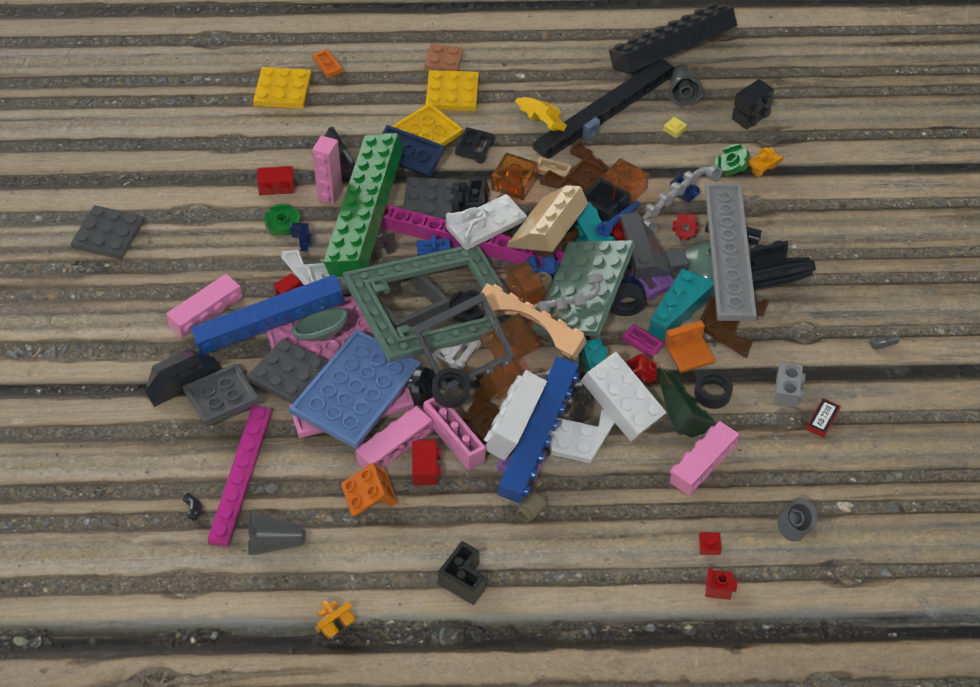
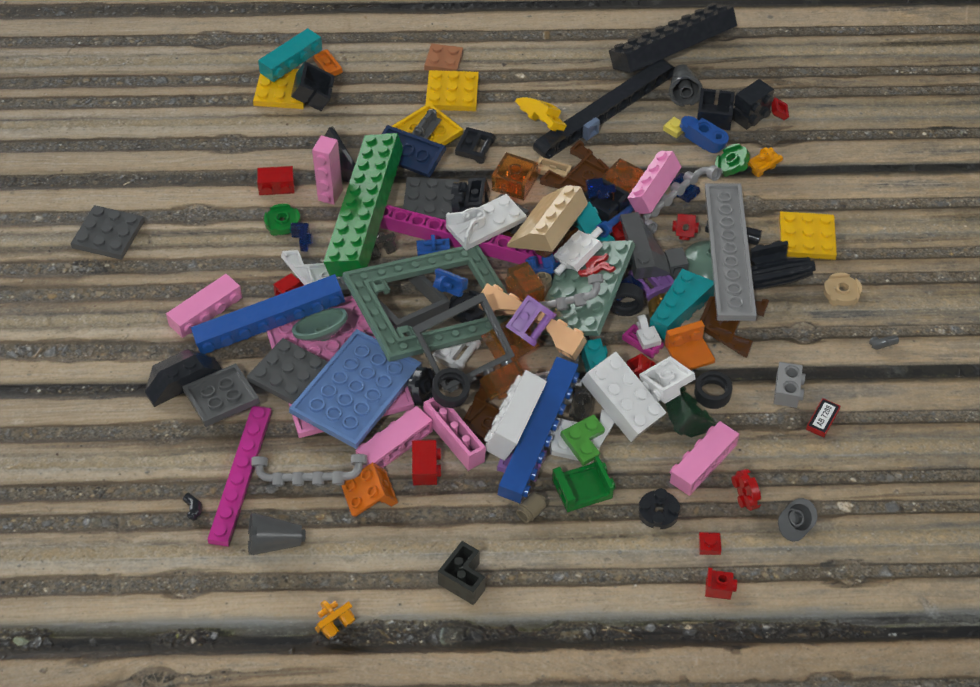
none -> light grey bar [251,454,367,487]
none -> teal brick [258,28,322,82]
none -> black piece [291,61,335,111]
none -> dark grey hinge [411,109,441,139]
none -> blue hips [433,268,468,297]
none -> medium lavender plate [505,295,556,346]
none -> green panel [552,456,615,512]
none -> white plate [553,226,603,276]
none -> bright green plate [560,414,605,466]
none -> red piece [578,253,616,277]
none -> clear blue bracket [586,178,616,199]
none -> bright pink brick [628,151,681,214]
none -> white plate [636,315,662,350]
none -> white plate [639,356,695,403]
none -> black plate [639,488,680,529]
none -> pearl gold arm [648,293,665,317]
none -> blue piece [680,116,729,153]
none -> black piece [697,88,735,130]
none -> red plate [731,469,761,511]
none -> red plate [771,97,789,120]
none -> yellow plate [779,211,837,260]
none -> tan plate [823,273,862,306]

